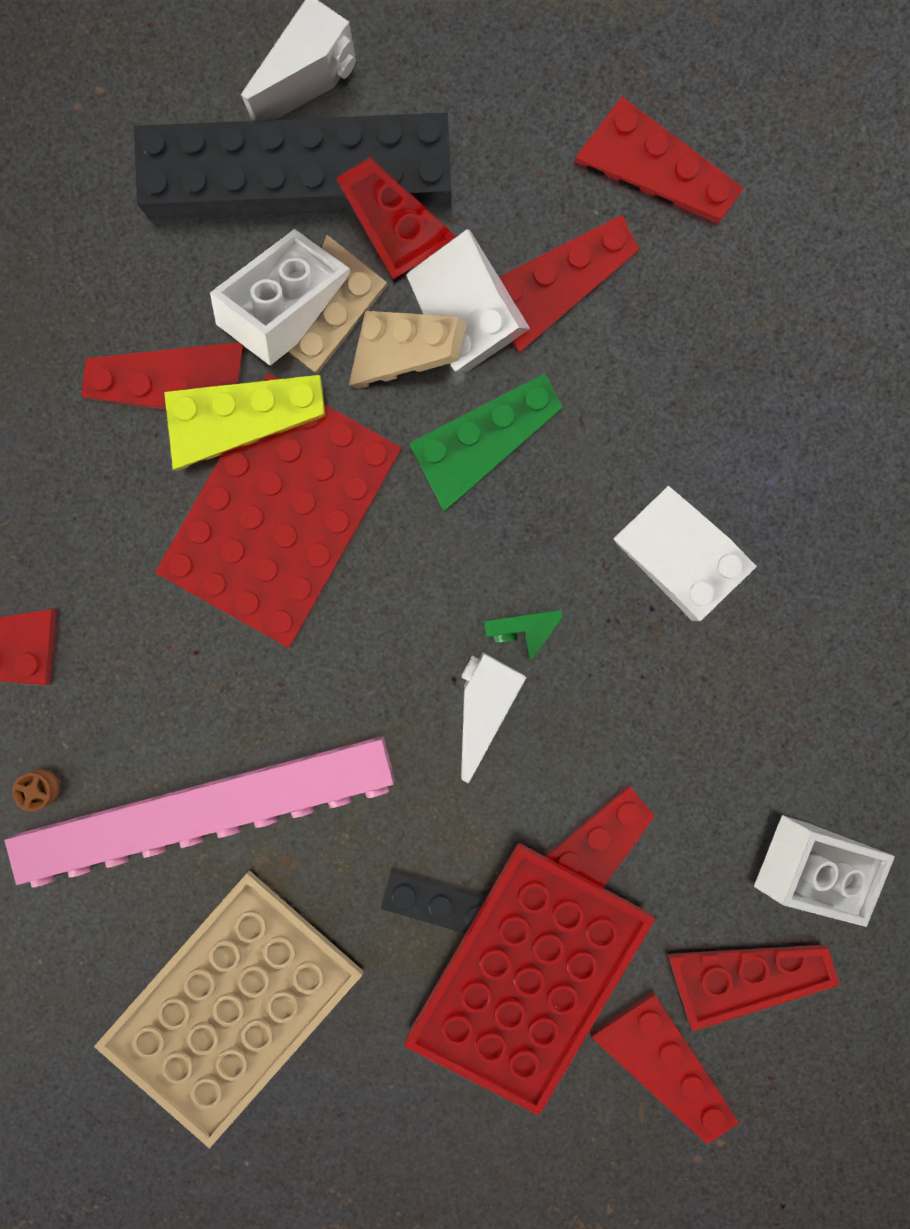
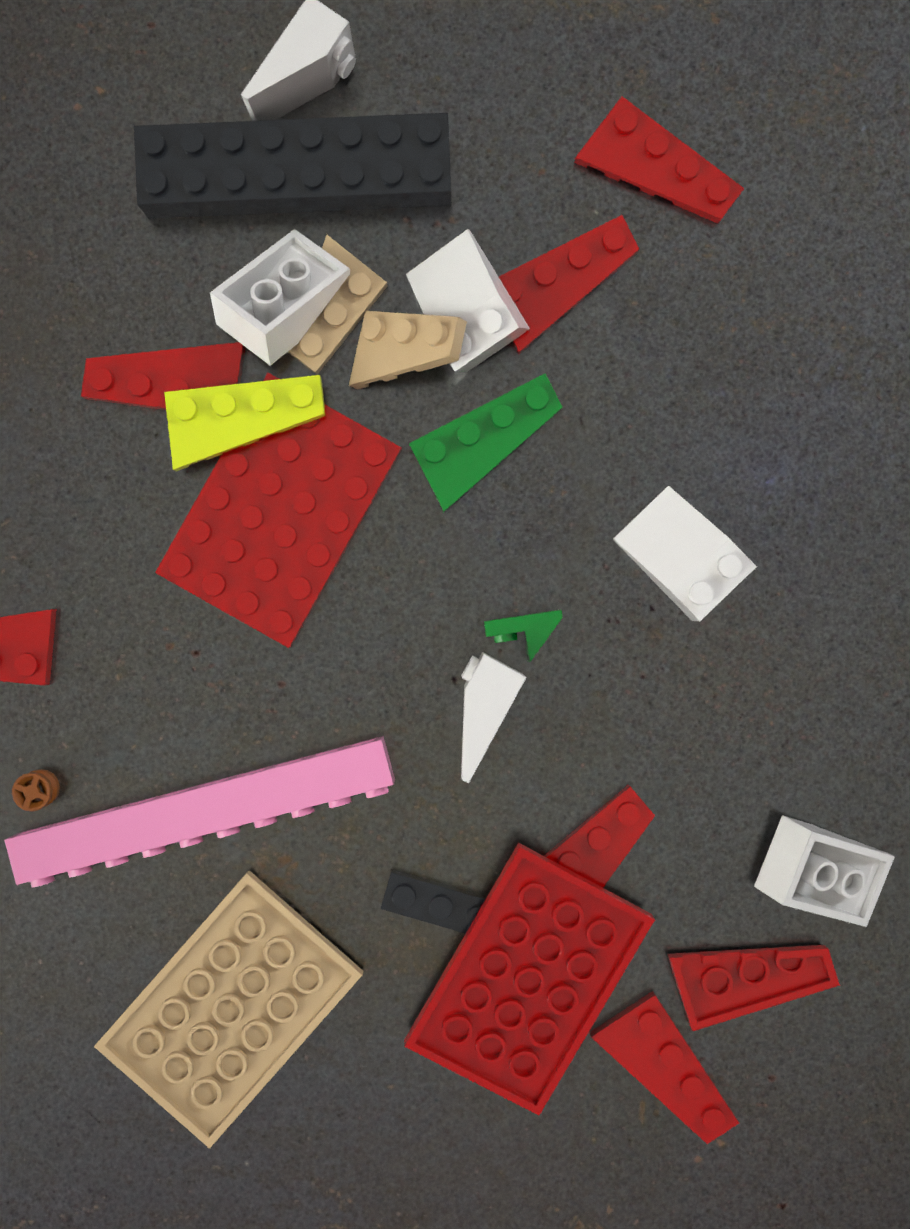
red wing [336,157,457,279] -> none

